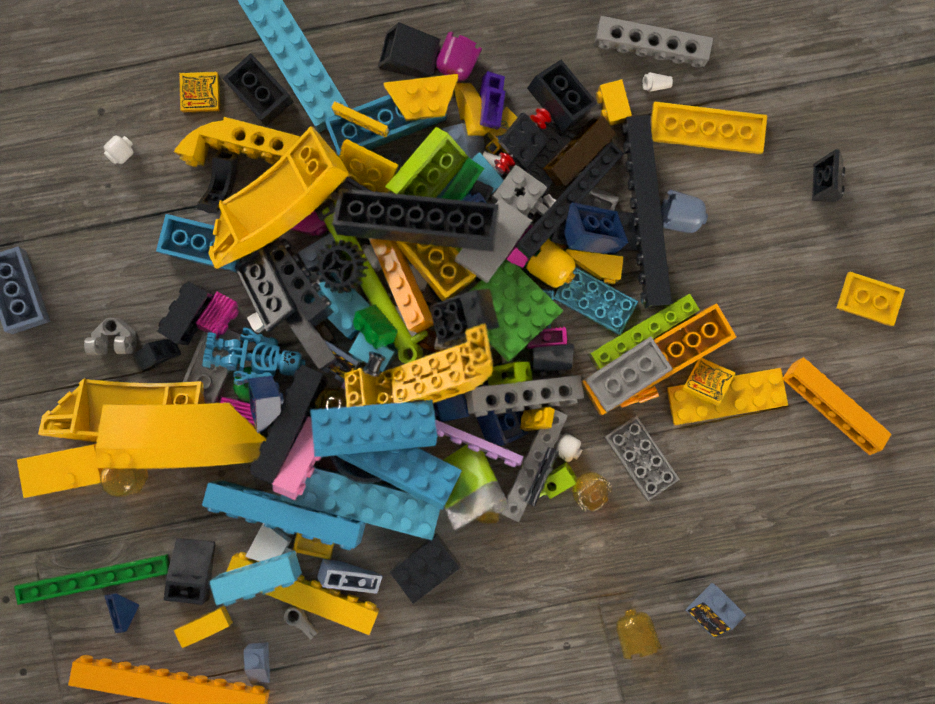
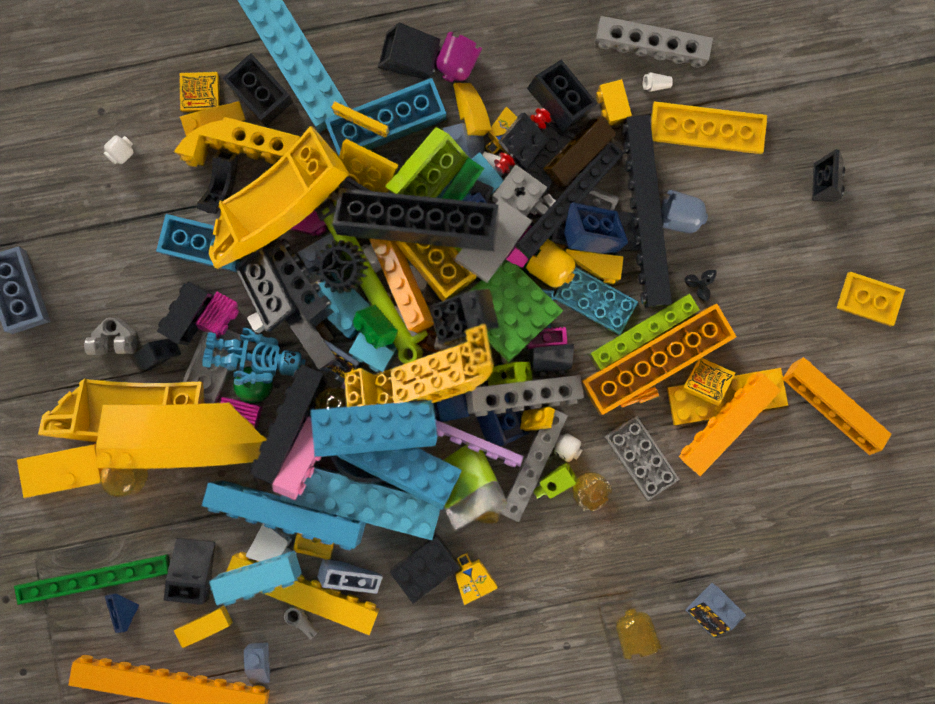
dark blue slope [248,375,284,433] -> none
black bush [362,351,386,377] -> none
yellow wing [384,74,458,121] -> none
dark purple slope [480,71,505,130] -> none
black pin [524,447,559,506] -> none
light grey tile [585,337,673,412] -> none
none -> yellow slope [180,101,246,136]
none -> yellow torso [455,553,498,605]
none -> light orange brick [679,372,781,476]
none -> black plant [684,270,717,302]

